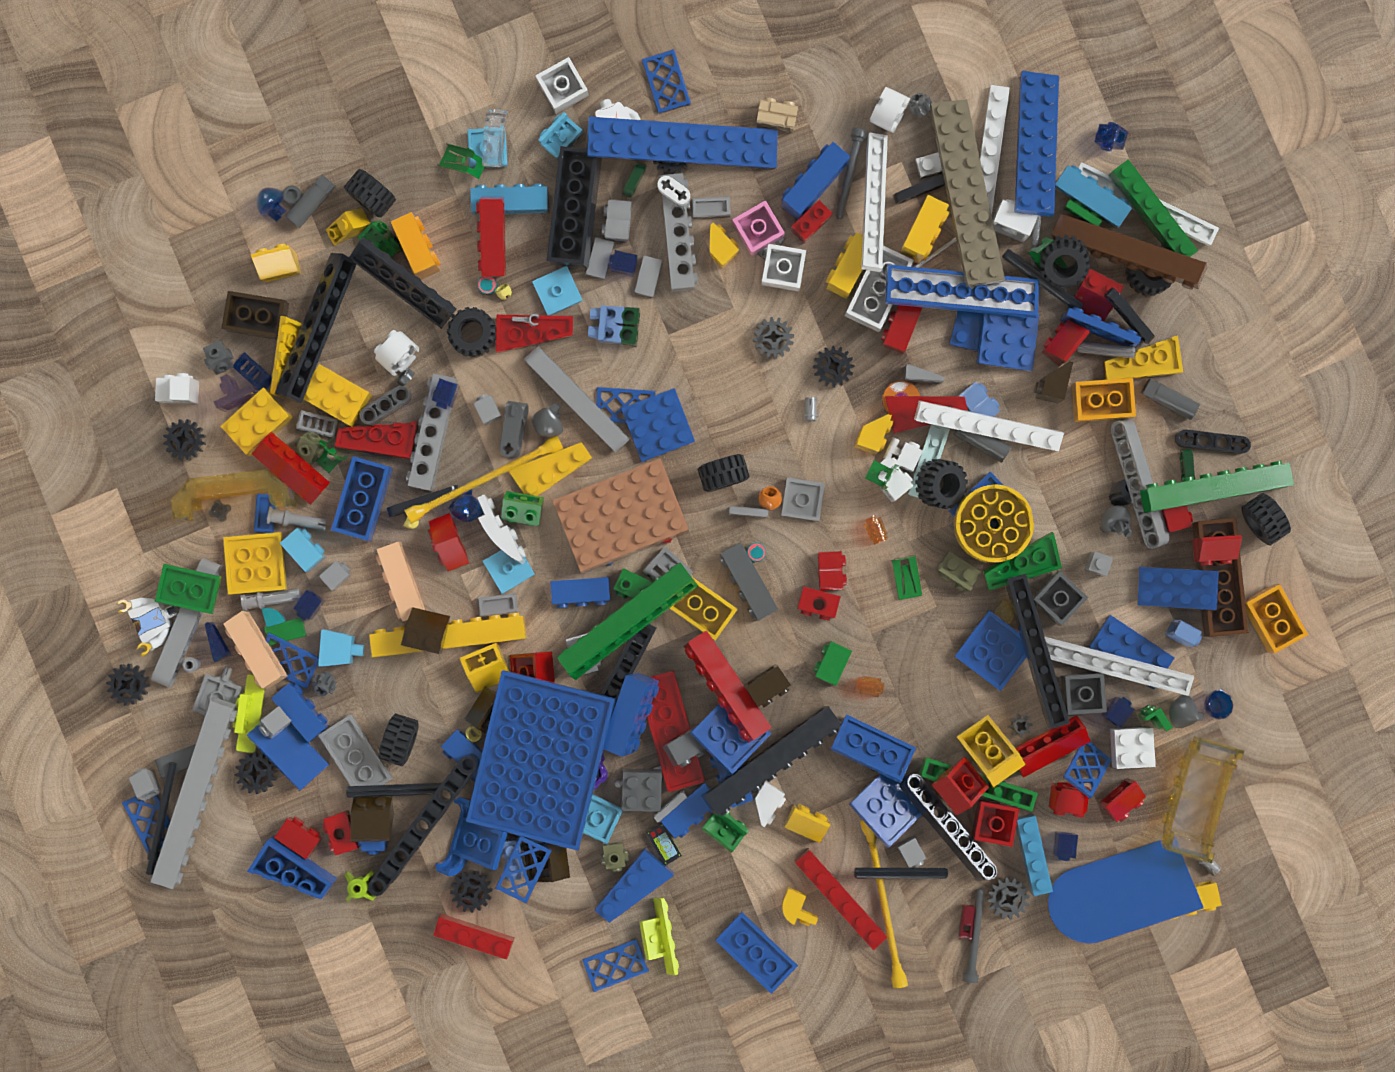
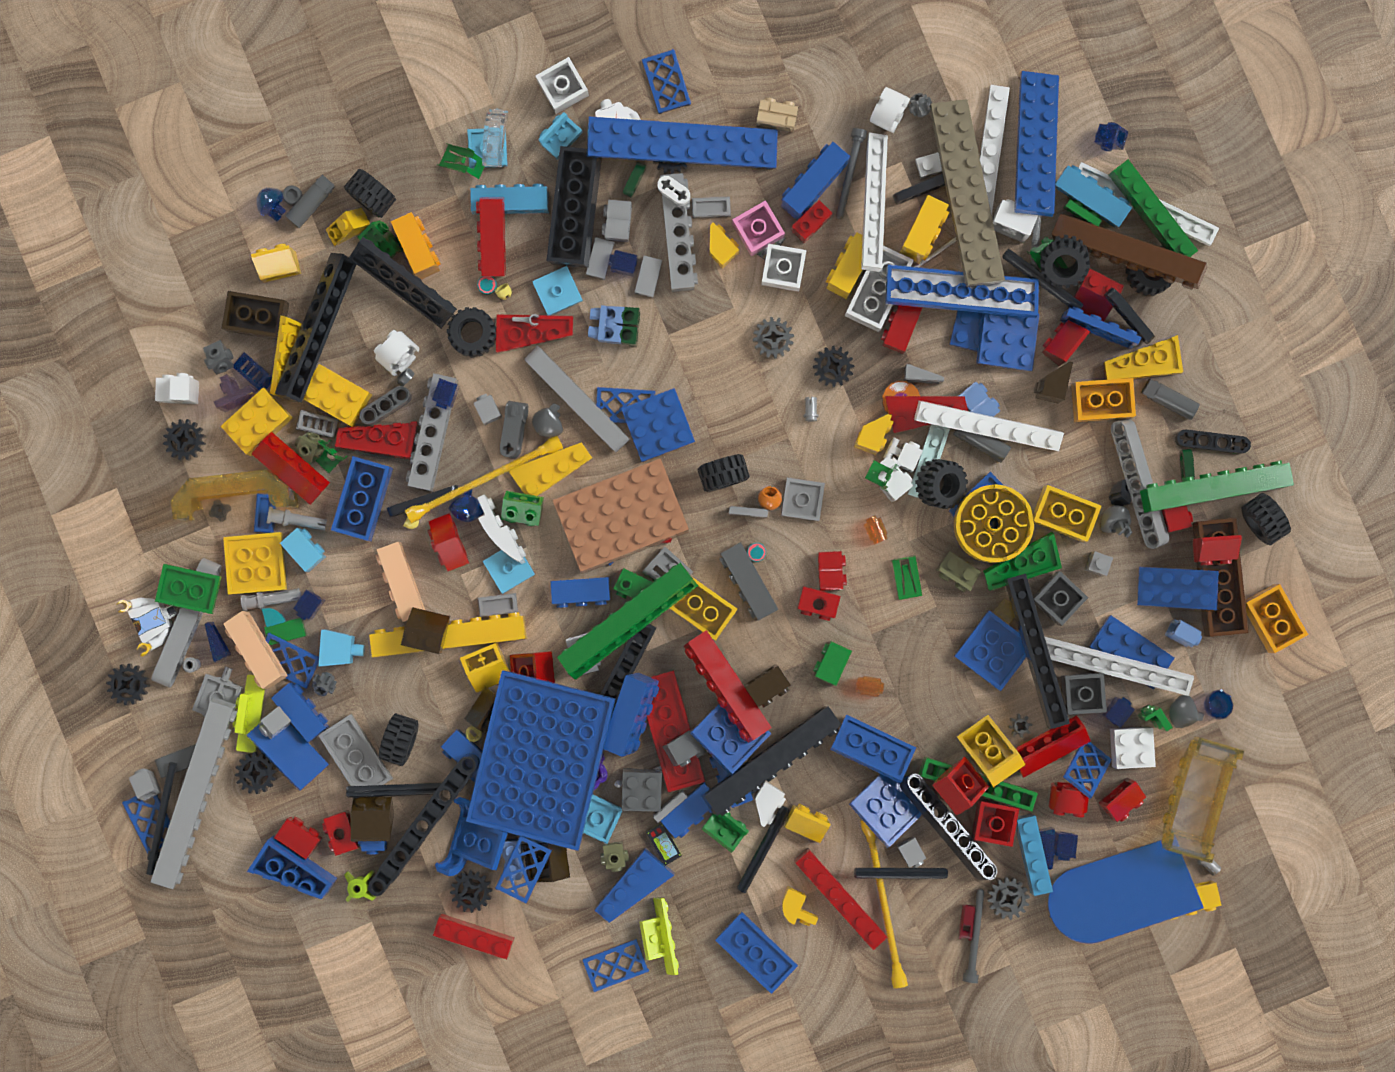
light grey brick [319,561,352,591] -> none
light grey axle [1077,342,1135,358] -> none
none -> black axle [737,806,790,893]
none -> yellow brick [1033,485,1101,543]
none -> clear blue slope [1039,827,1055,870]

